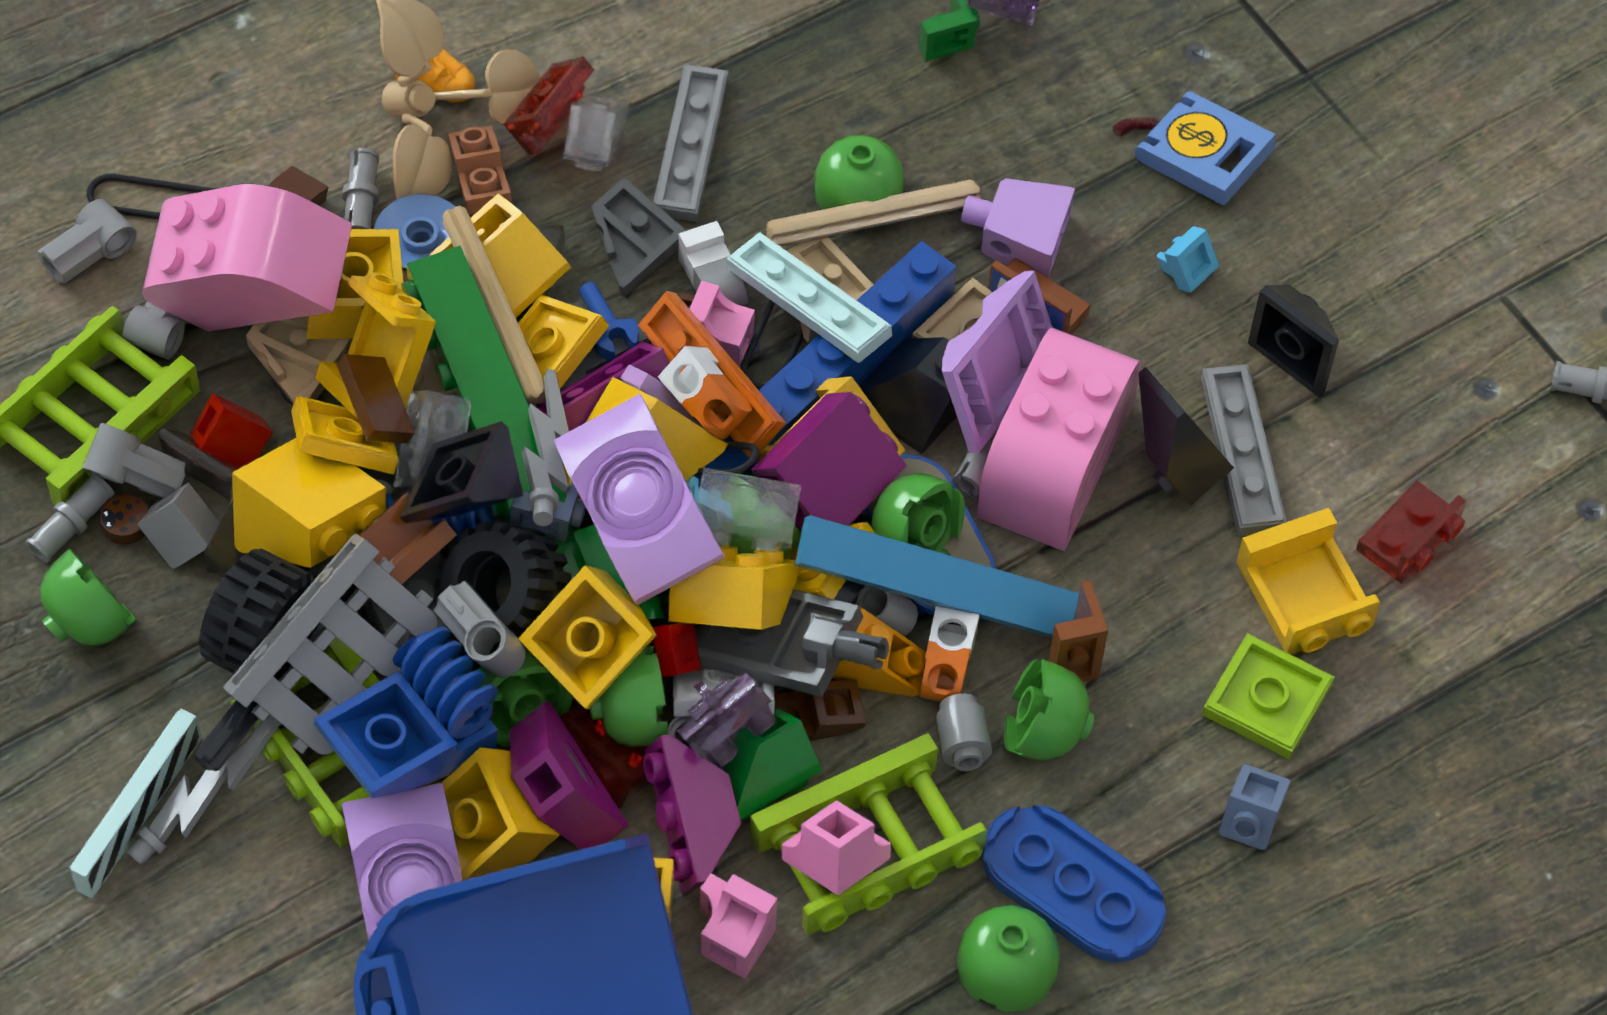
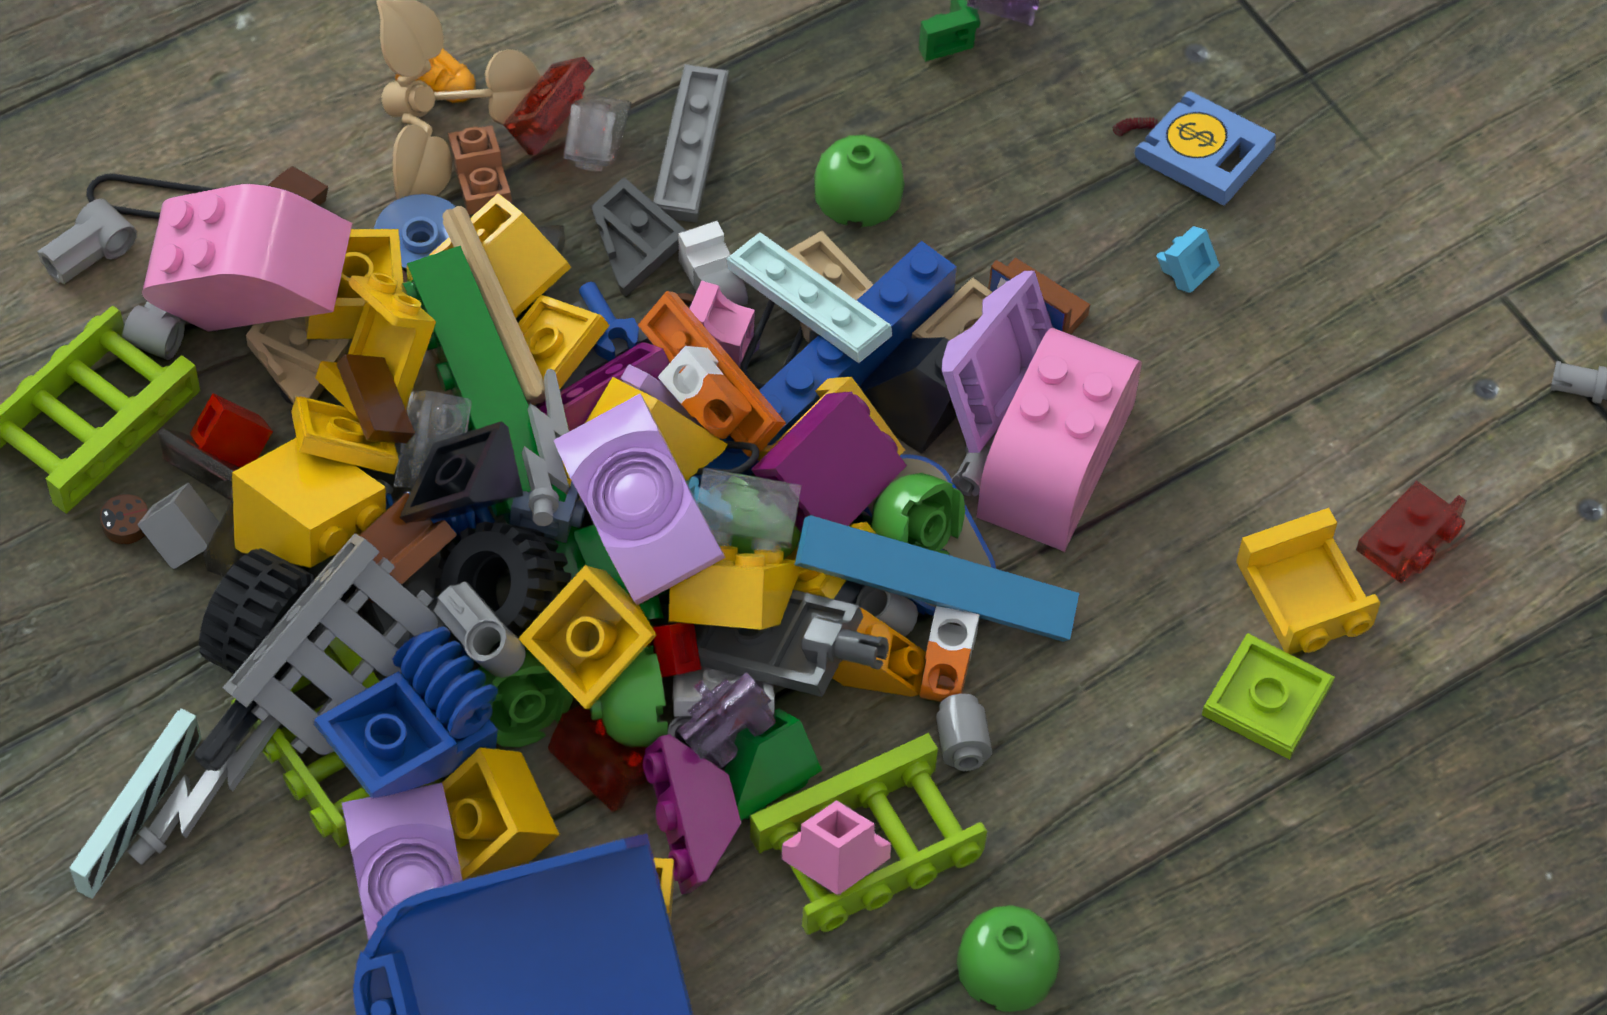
light grey pin [25,474,115,563] -> none
bright green cylinder [40,548,137,647] -> none
light grey piece [82,423,185,499] -> none
light grey pin [342,148,379,229] -> none
magenta slope [509,701,629,850] -> none
bright pink brick [700,873,778,979] -> none
reddish brown slope [760,680,867,741] -> none
tan axle [766,179,981,246] -> none
lavender torso [961,178,1075,278] -> none
blue tile [982,805,1166,962] -> none
bright green cylinder [1003,659,1094,761] -> none
dark orange panel [1048,580,1108,682] -> none
black slope [1138,367,1234,505] -> none
light grey tile [1201,364,1287,536] -> none
sand blue bracket [1219,763,1291,850] -> none
black slope [1248,284,1339,397] -> none

